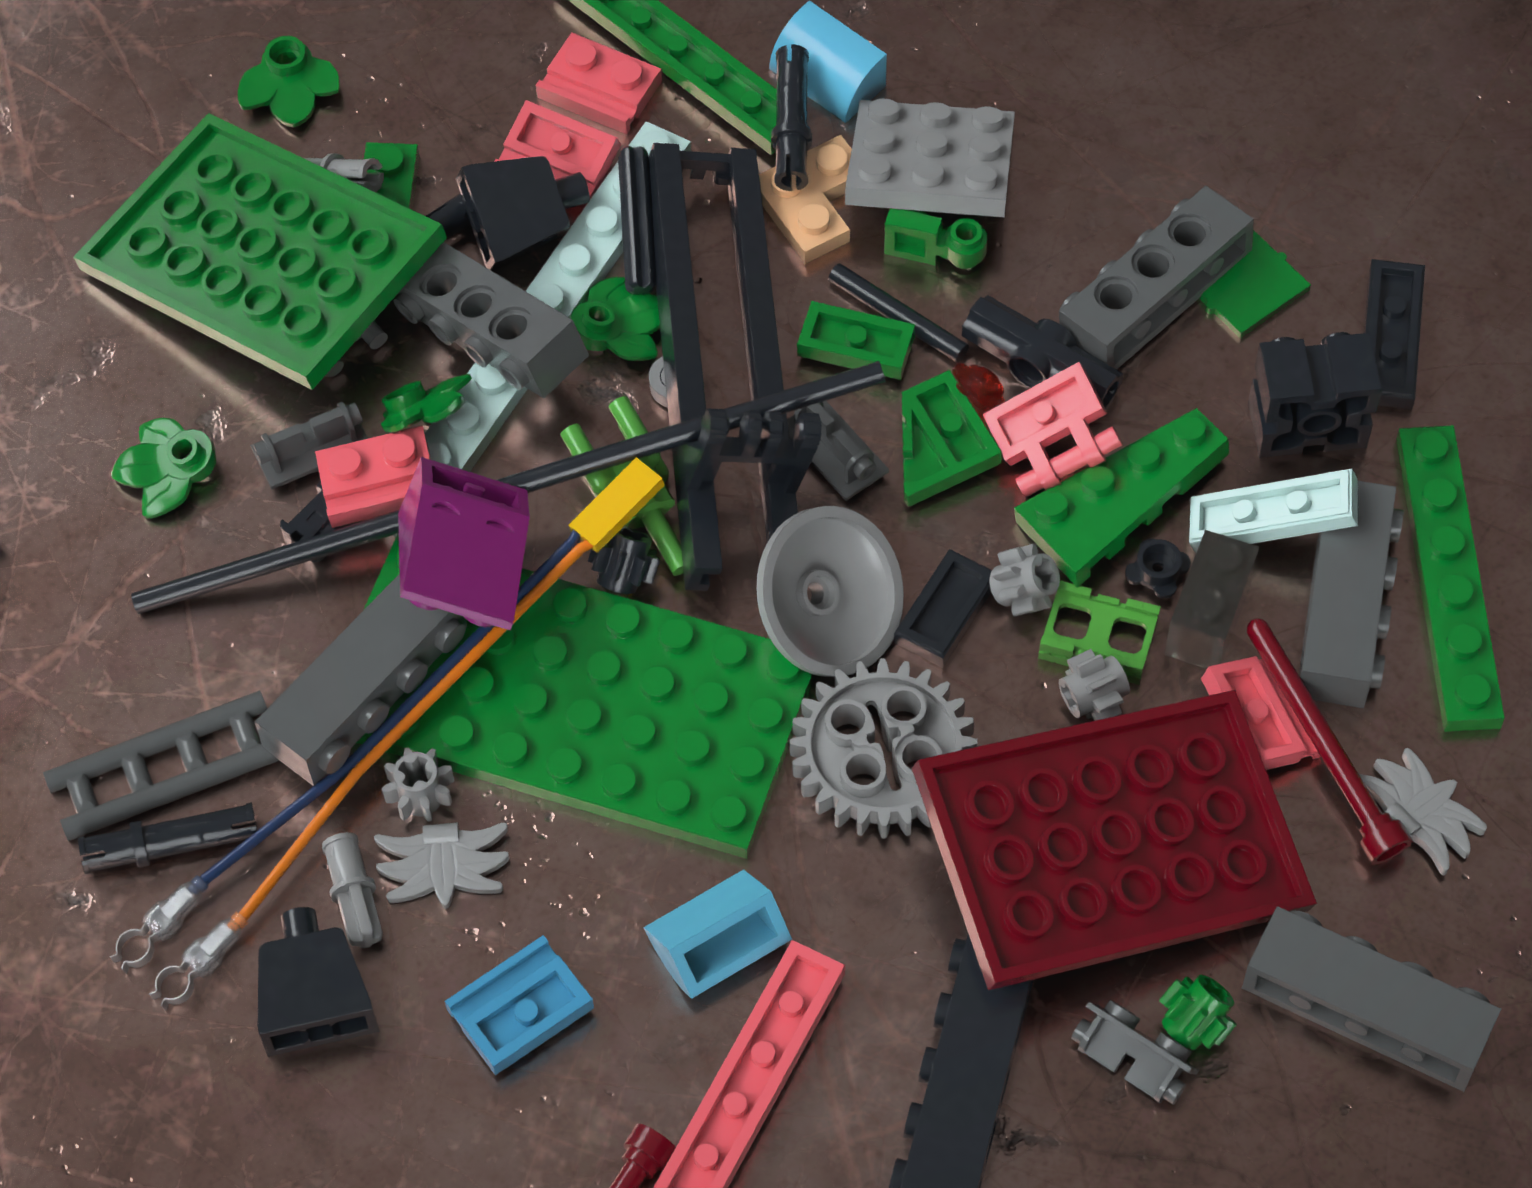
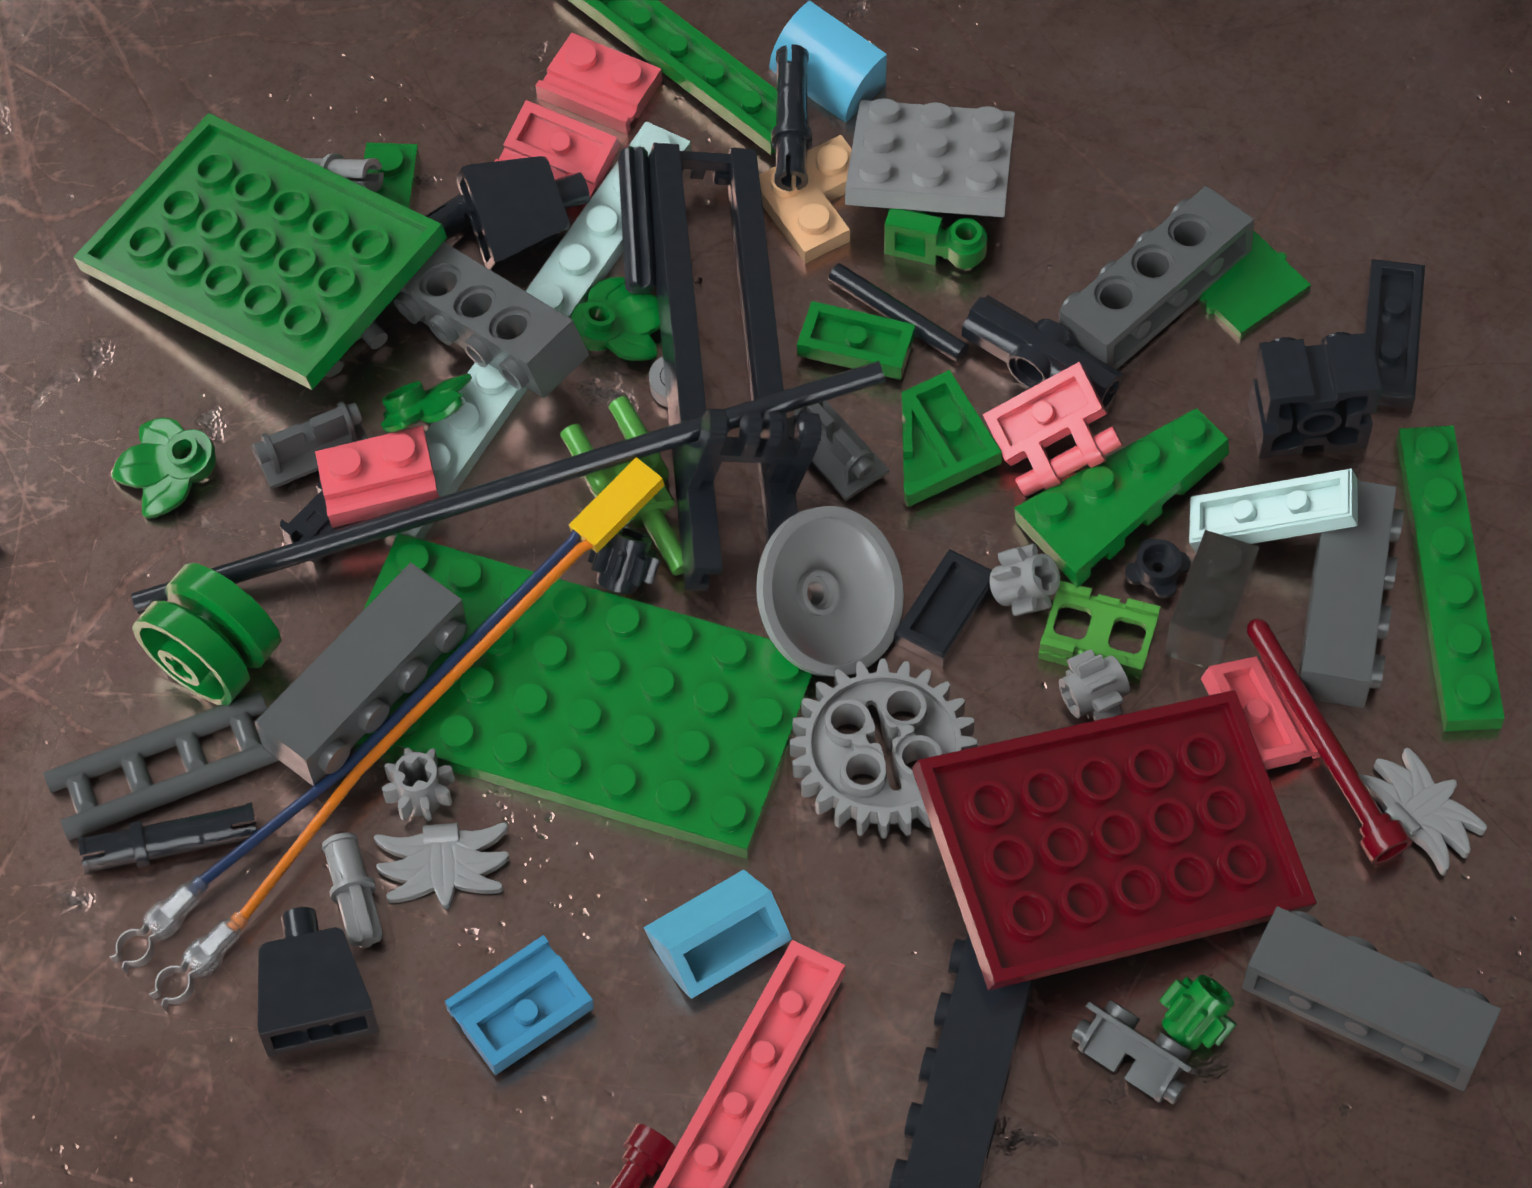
green plate [238,36,340,127] -> none
magenta slope [398,457,530,630] -> none
clear red plant [952,363,1005,412] -> none
none -> green wheel [132,563,282,706]

